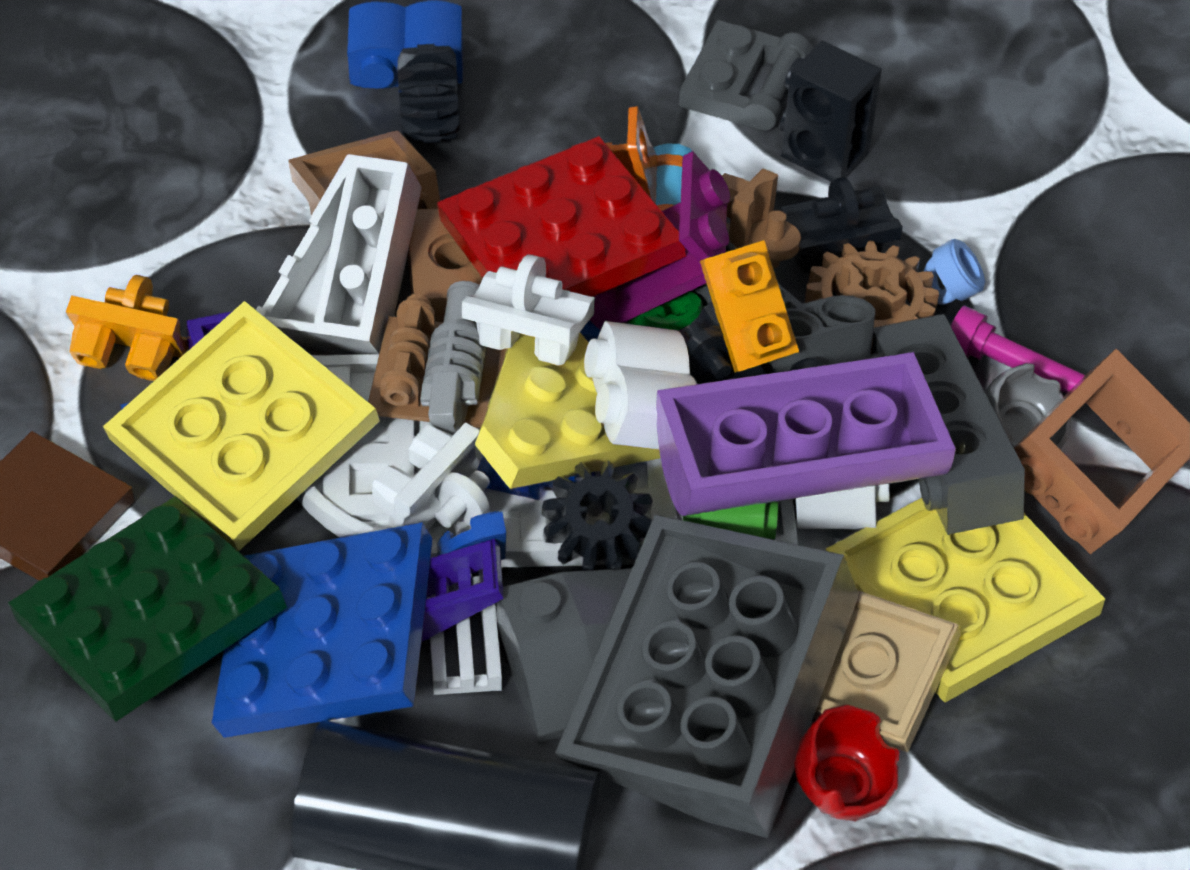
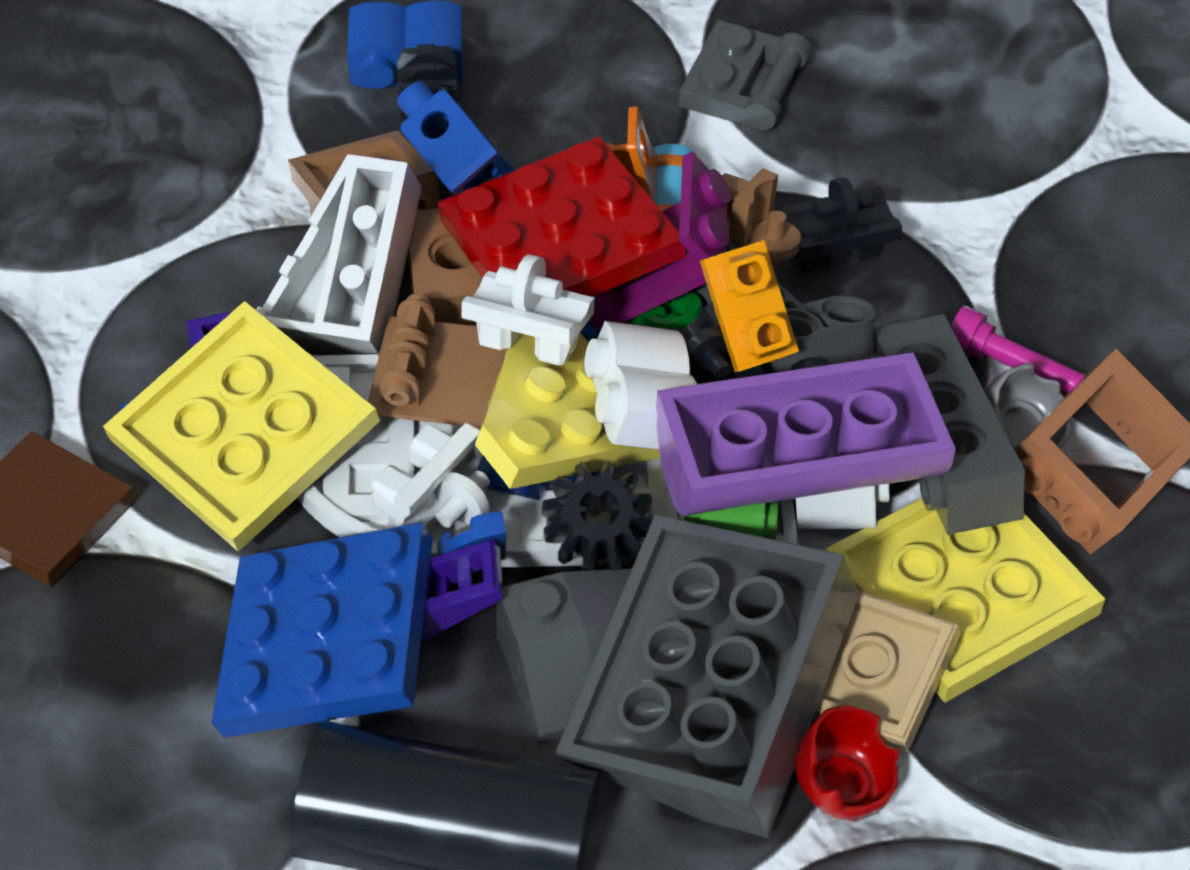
dark green plate [8,496,287,722] -> none
light orange hips [66,274,189,381] -> none
light grey hinge [420,281,487,435] -> none
white tile [427,568,502,695] -> none
black brick [780,40,882,181] -> none
medium nougat gear [804,241,939,354] -> none
light blue tile [924,239,985,305] -> none
none -> blue torso [397,81,516,195]

